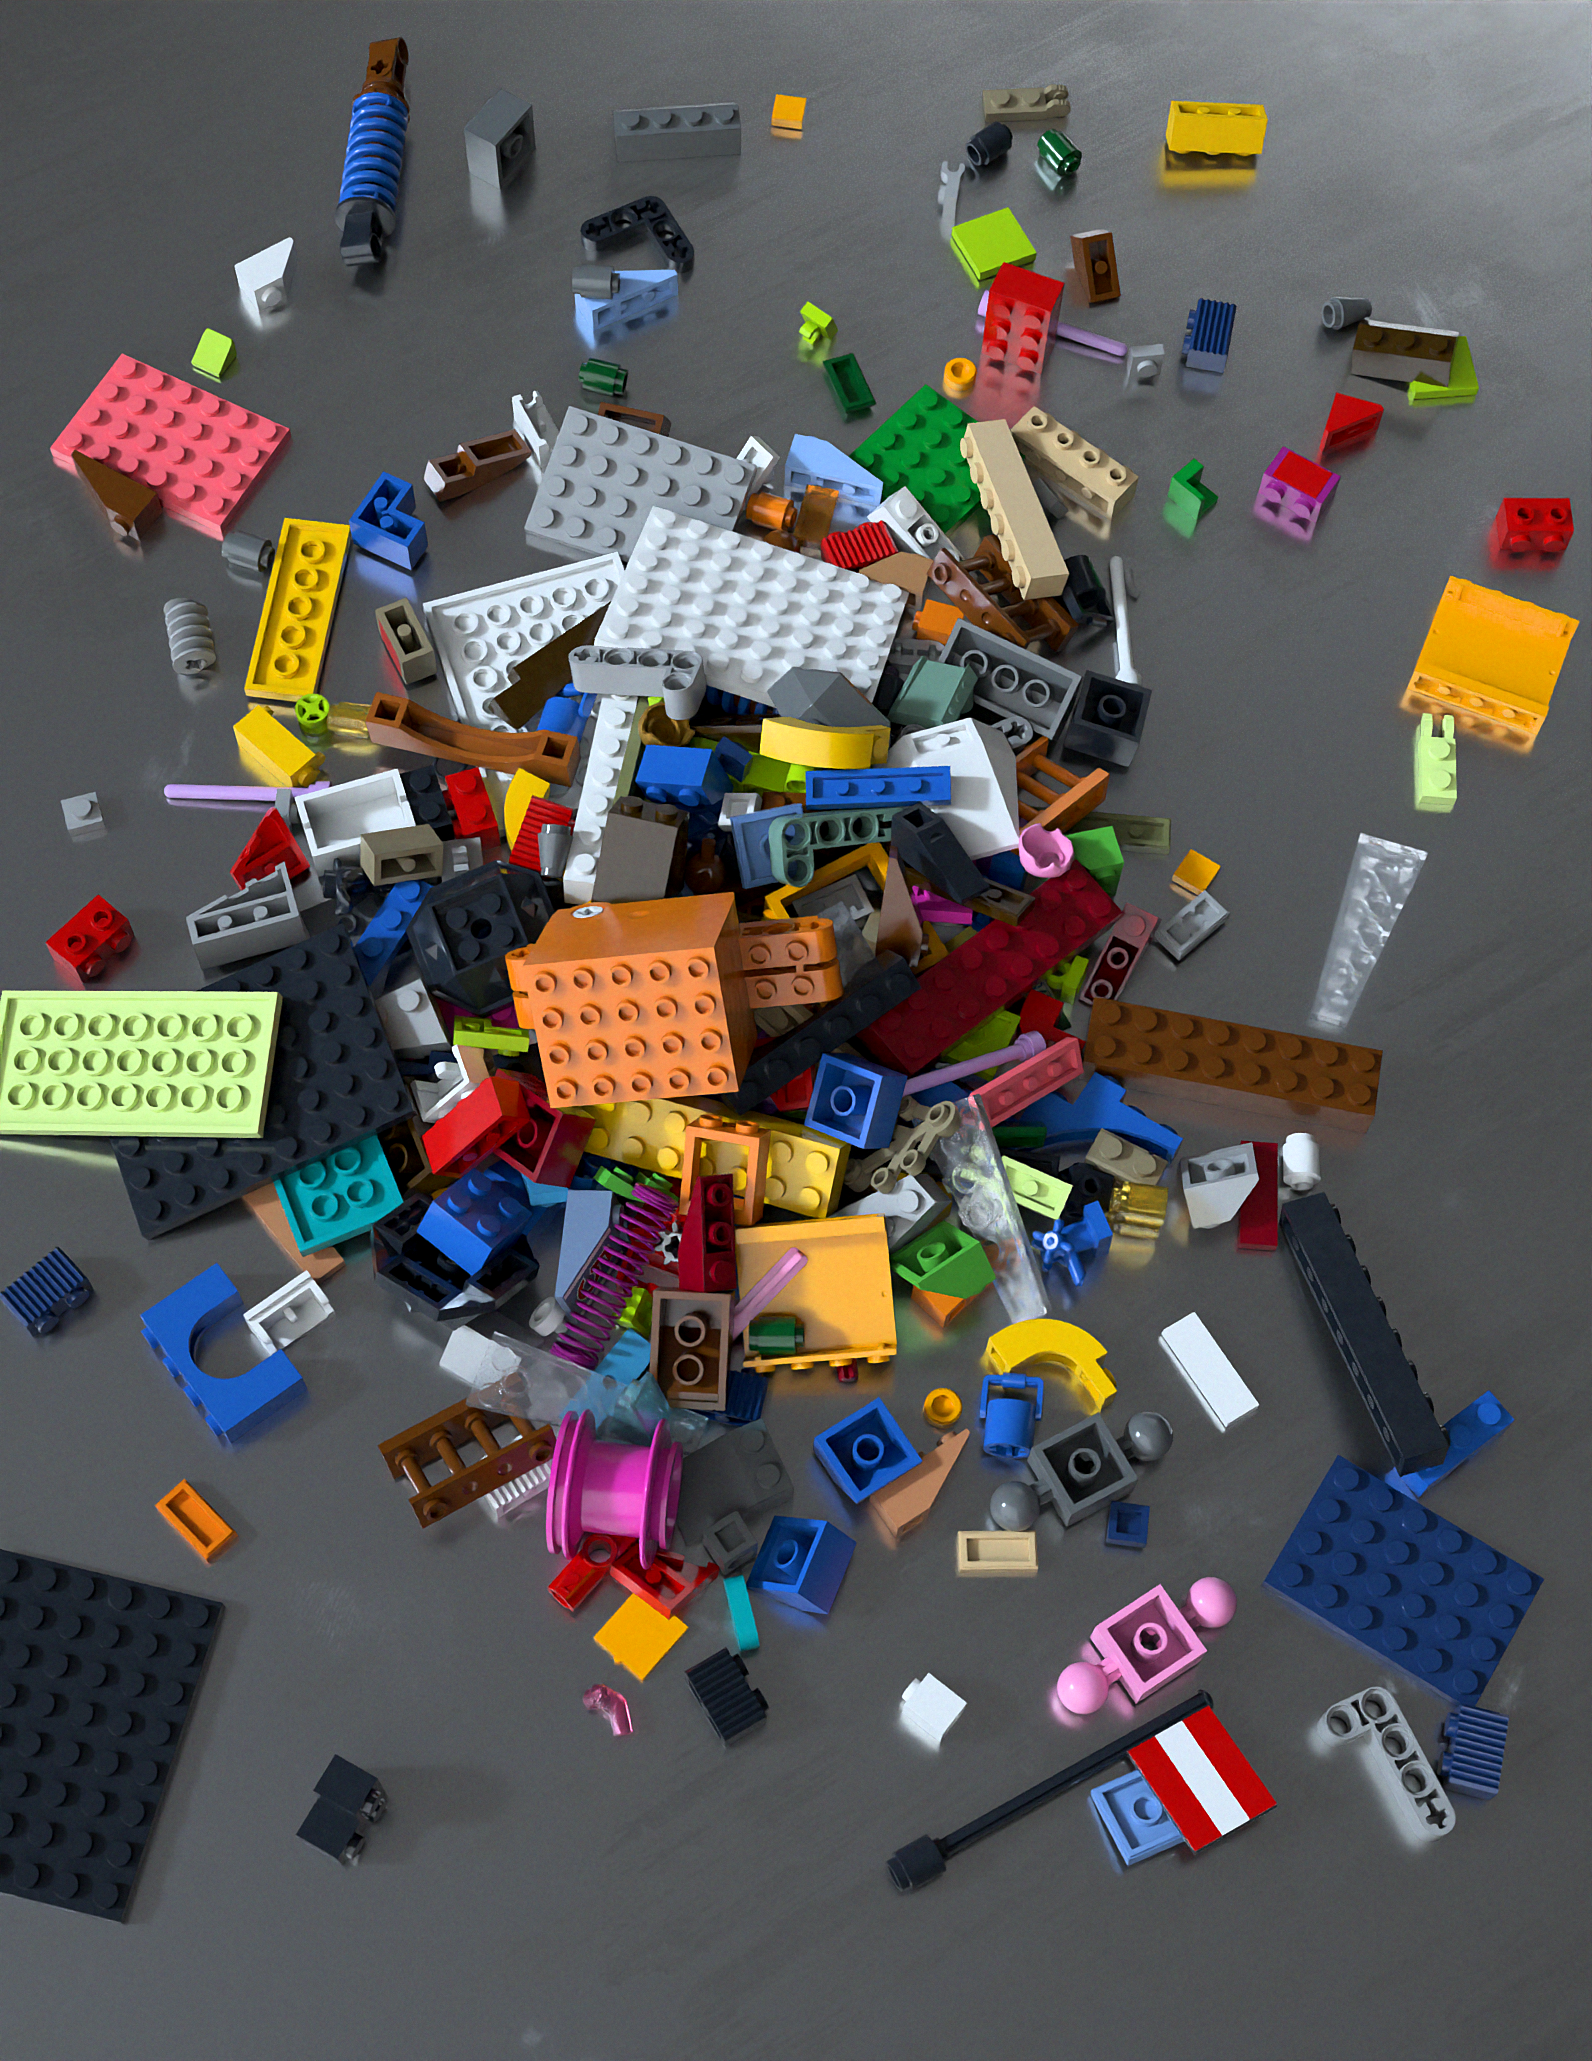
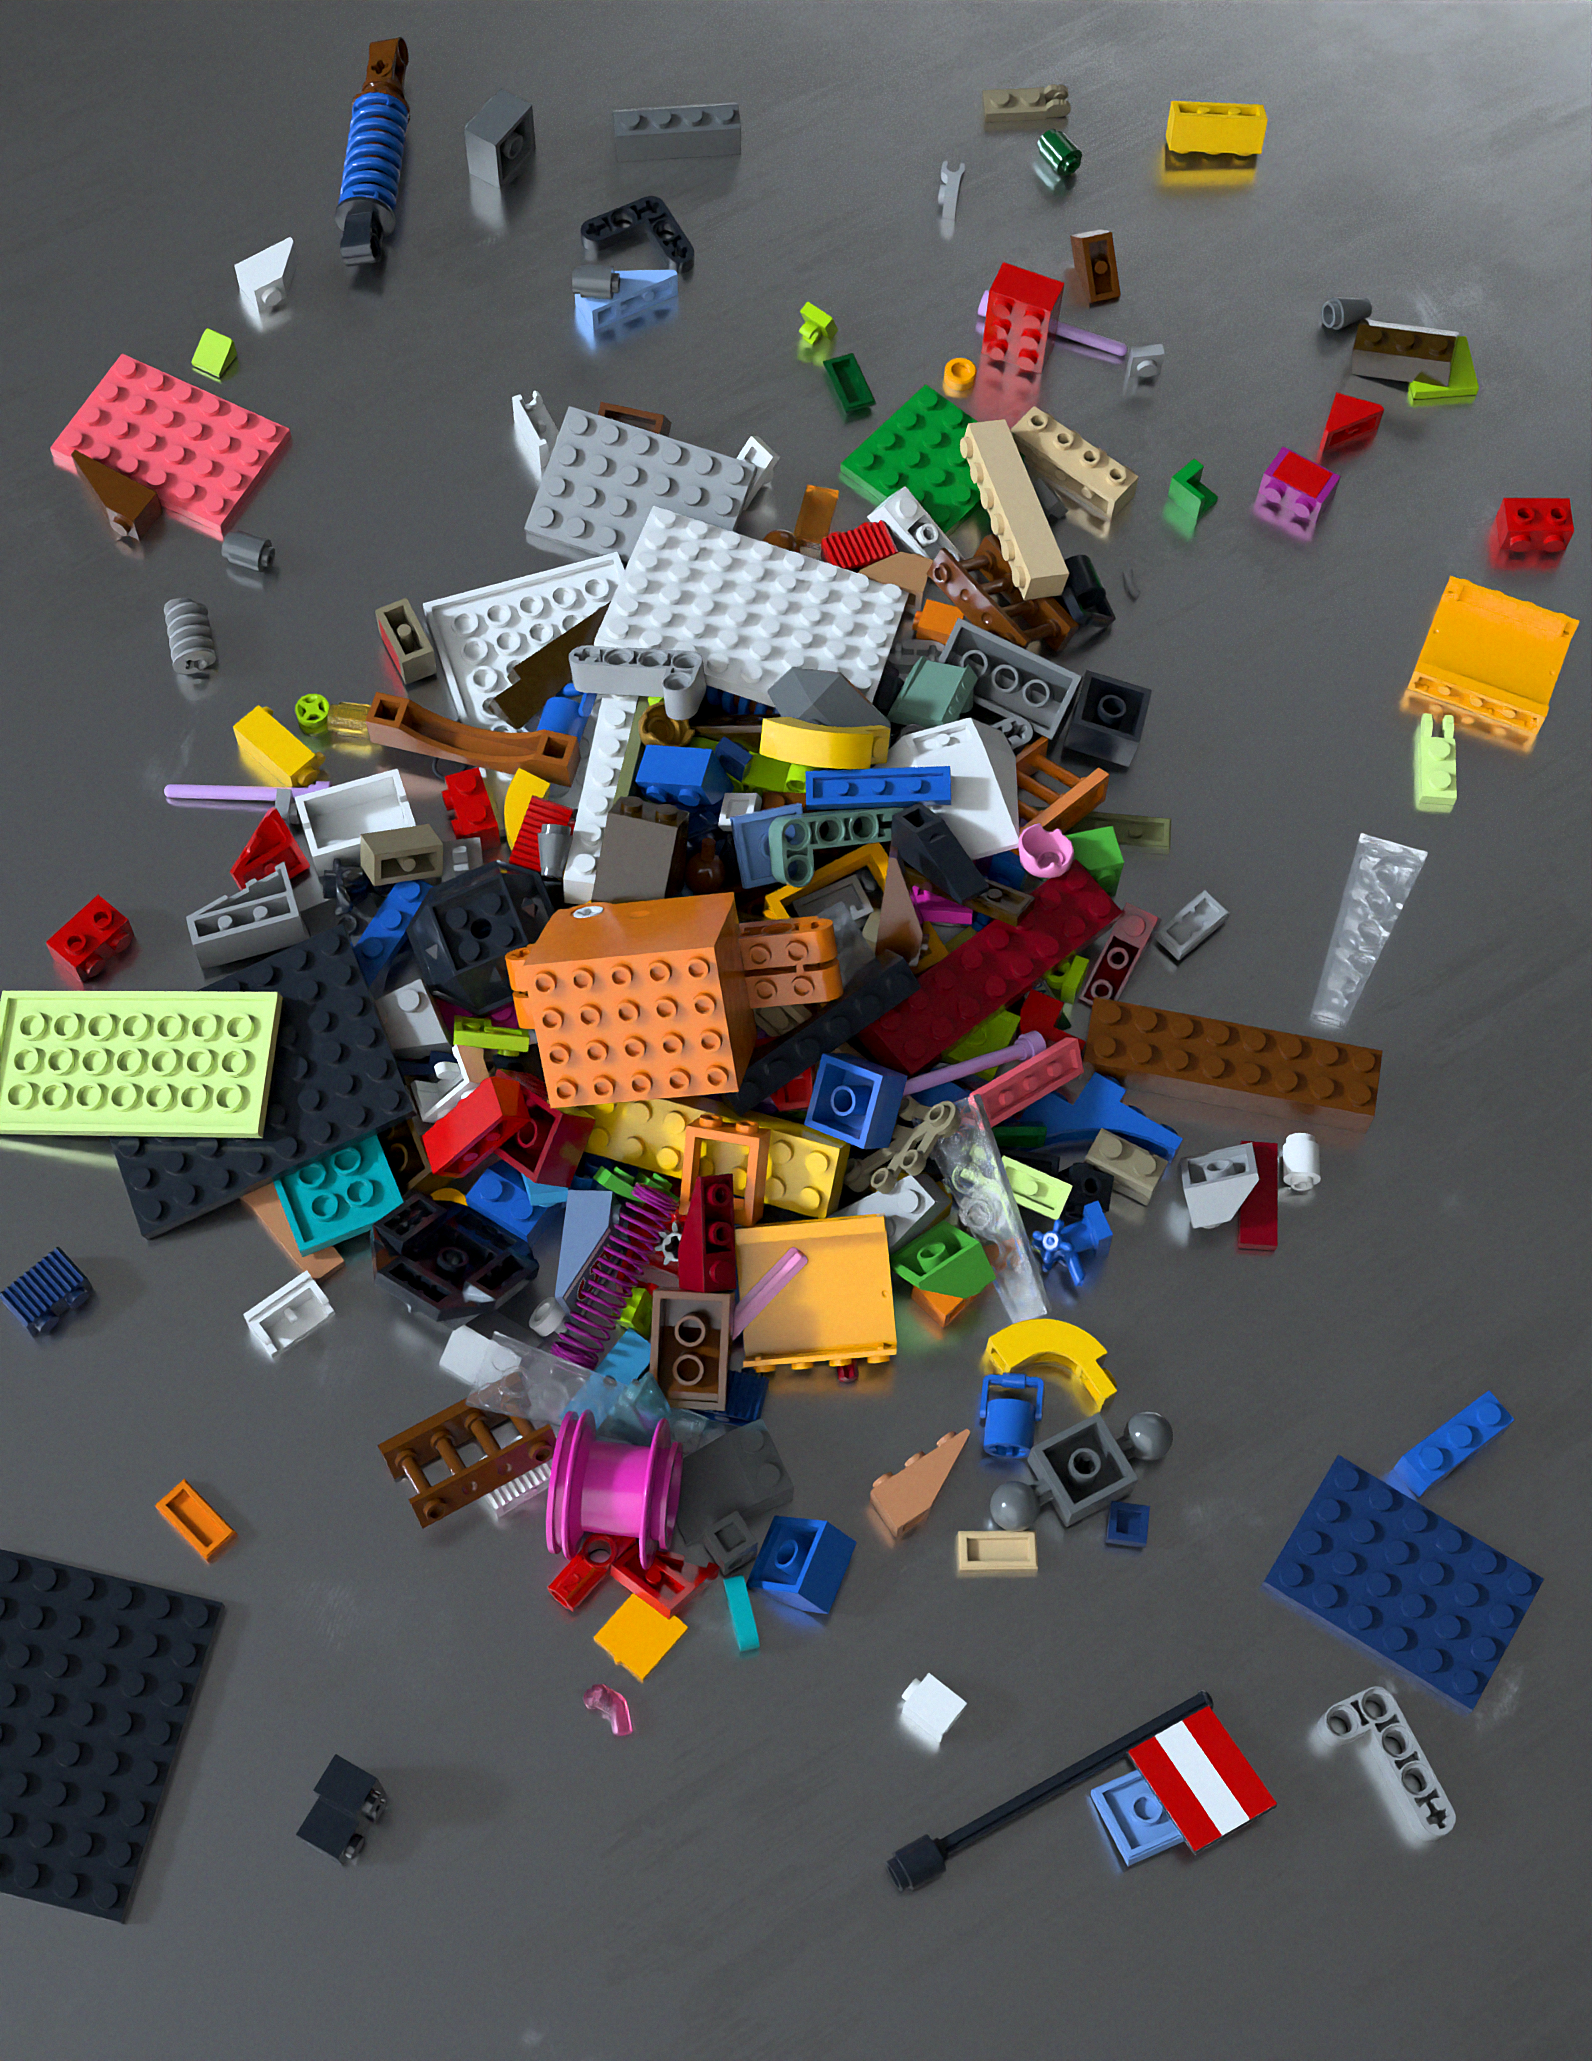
light grey plate [61,792,105,837] -> none
blue arch [140,1263,308,1443] -> none
yellow plate [244,518,352,702] -> none
blue brick [349,471,428,570] -> none
black brick [399,765,455,841] -> none
blue brick [417,1167,532,1276] -> none
reddish brown slope [423,429,532,502] -> none
dark green brick [578,358,628,397] -> none
black brick [684,1647,769,1748] -> none
orange brick [746,492,798,530] -> none
dark green brick [749,1316,804,1355] -> none
light orange tile [771,94,807,129] -> none
light blue slope [784,434,883,507] -> none
blue slope [813,1397,922,1504] -> none
light orange tile [923,1388,962,1429] -> none
lime tile [951,207,1037,280] -> none
black brick [965,121,1013,165] -> none
bright pink brick [1057,1577,1237,1714] -> none
clear yellow brick [1106,1181,1169,1240] -> none
white piece [1109,556,1143,687] -> none
white tile [1162,1312,1259,1427] -> none
light orange tile [1172,849,1221,895] -> none
dark blue brick [1181,298,1237,373] -> none
black brick [1279,1192,1450,1477] -> none
dark blue brick [1437,1703,1509,1800] -> none

